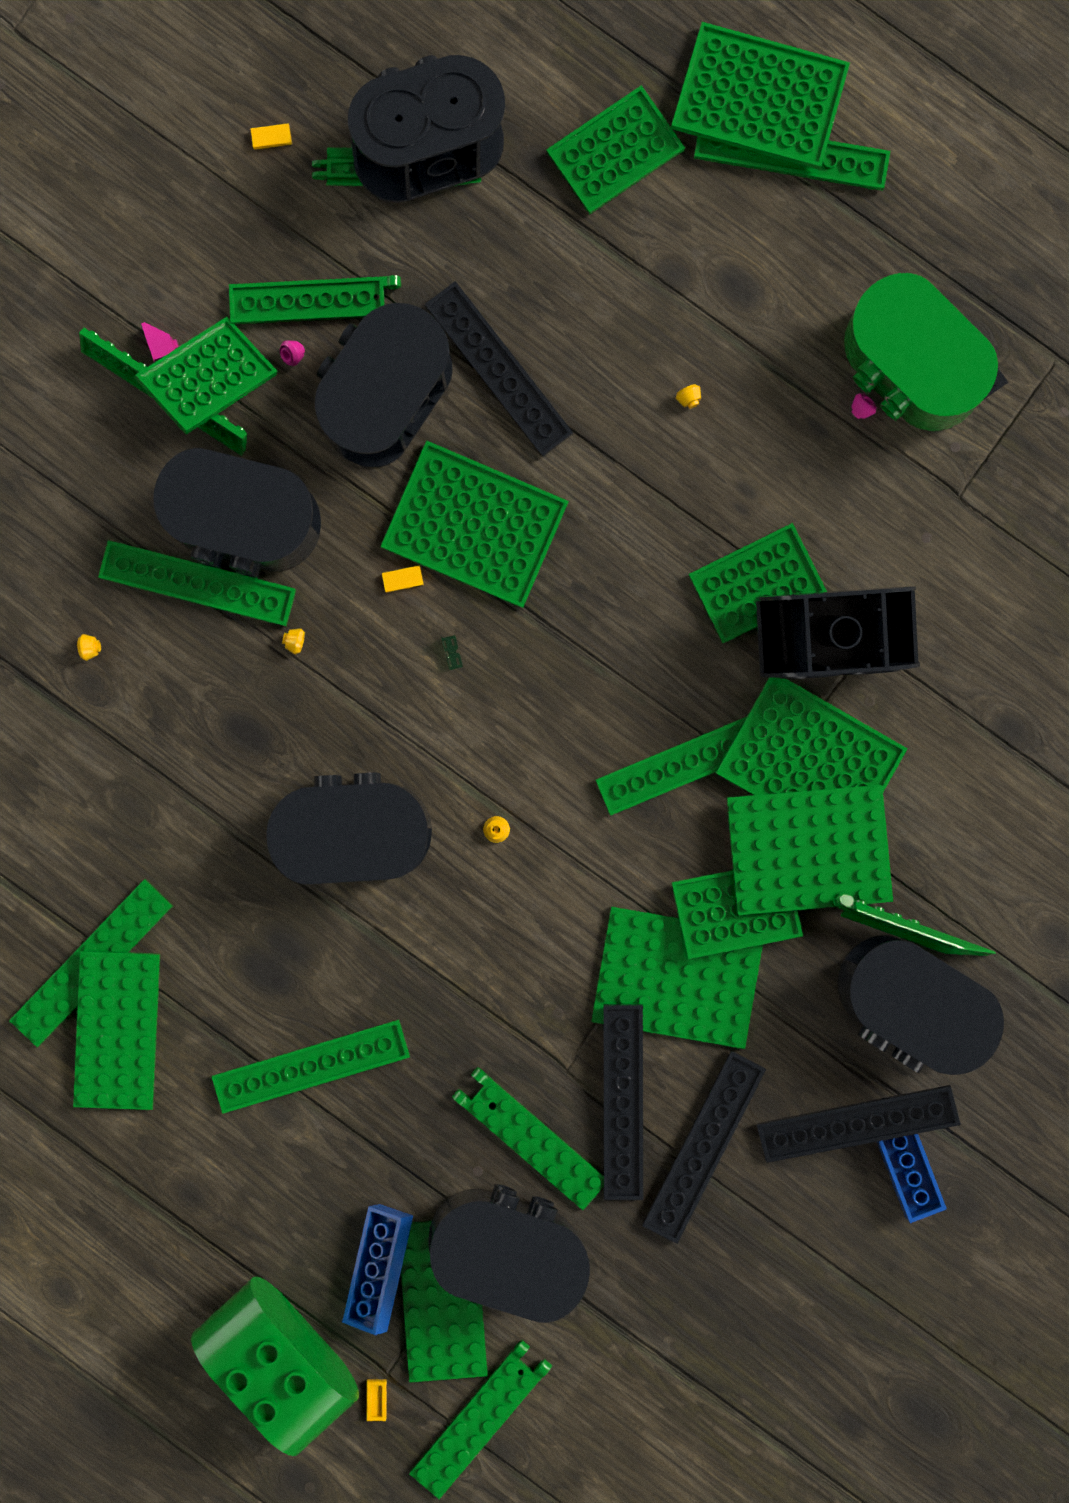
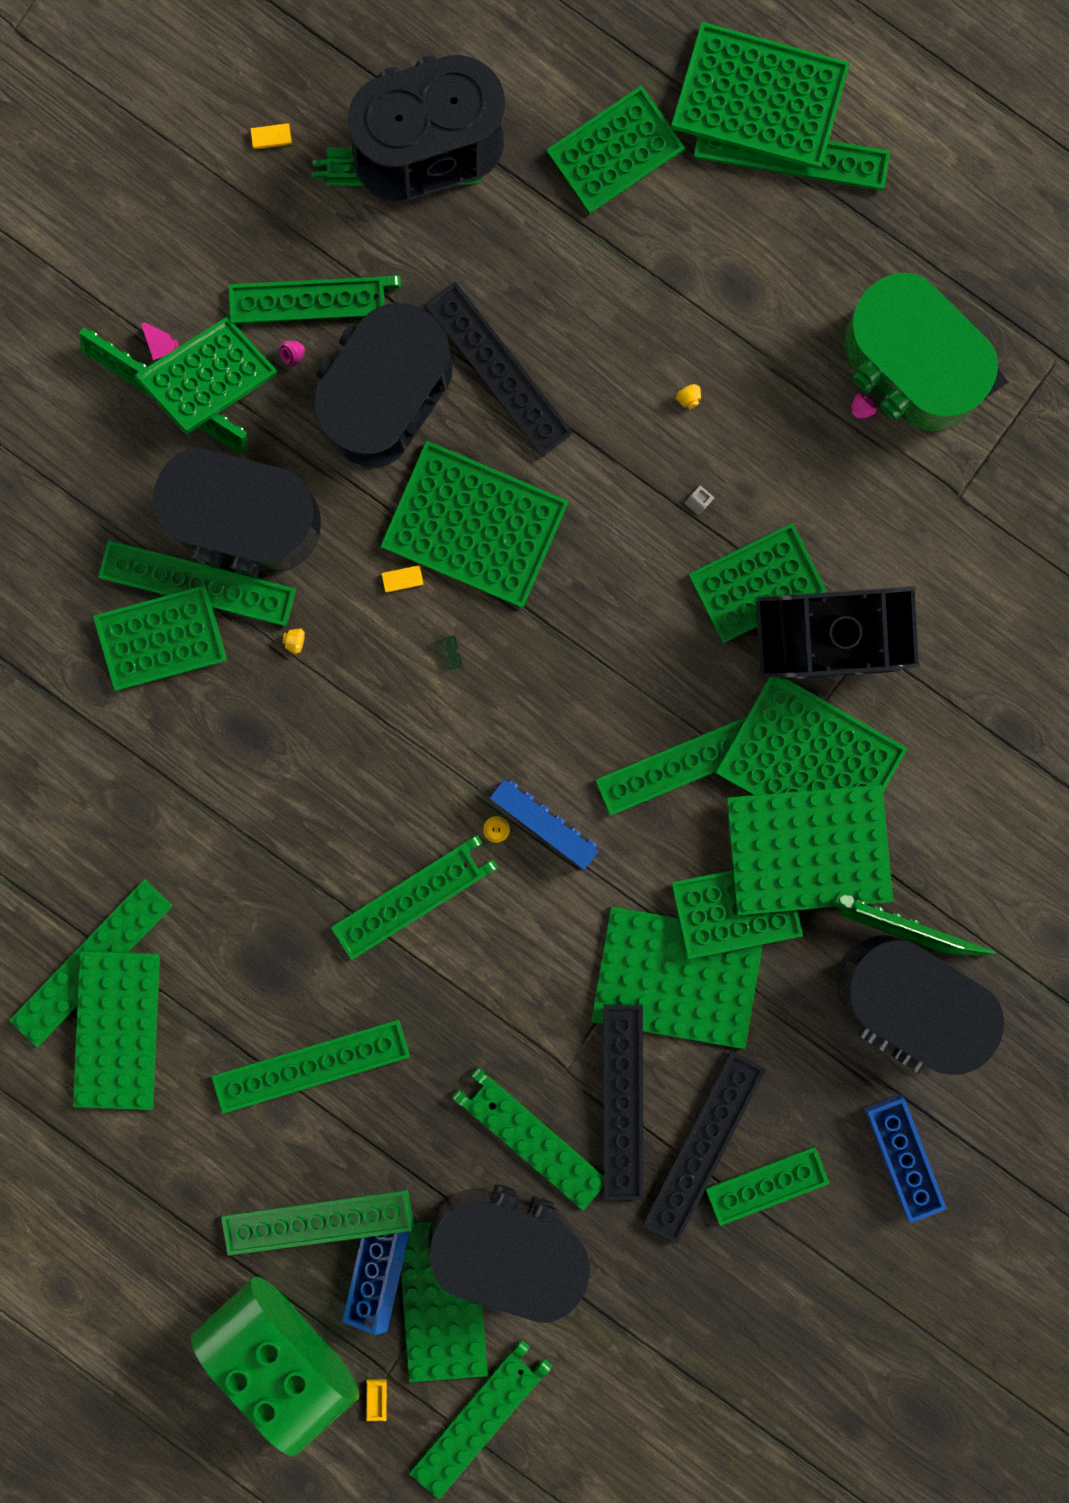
yellow cone [77,634,101,661] -> none
black brick [267,772,432,884] -> none
black plate [757,1085,961,1163] -> none
none -> green plate [93,585,227,691]
none -> green plate [221,1189,414,1256]
none -> green hinge [331,835,498,961]
none -> blue brick [490,779,598,870]
none -> light grey slope [685,485,714,515]
none -> green plate [706,1146,829,1226]

